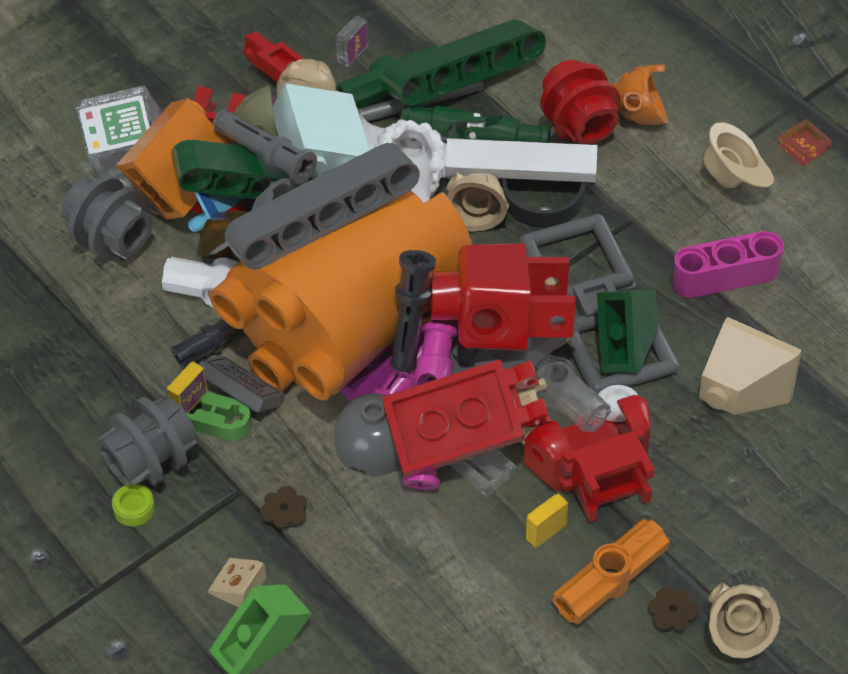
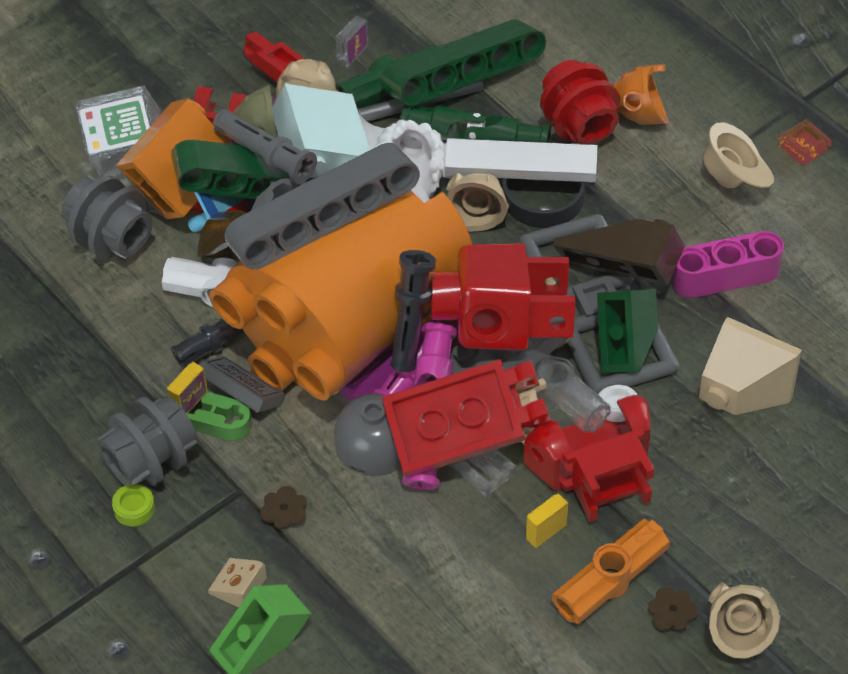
none -> dark brown slope [553,219,685,286]

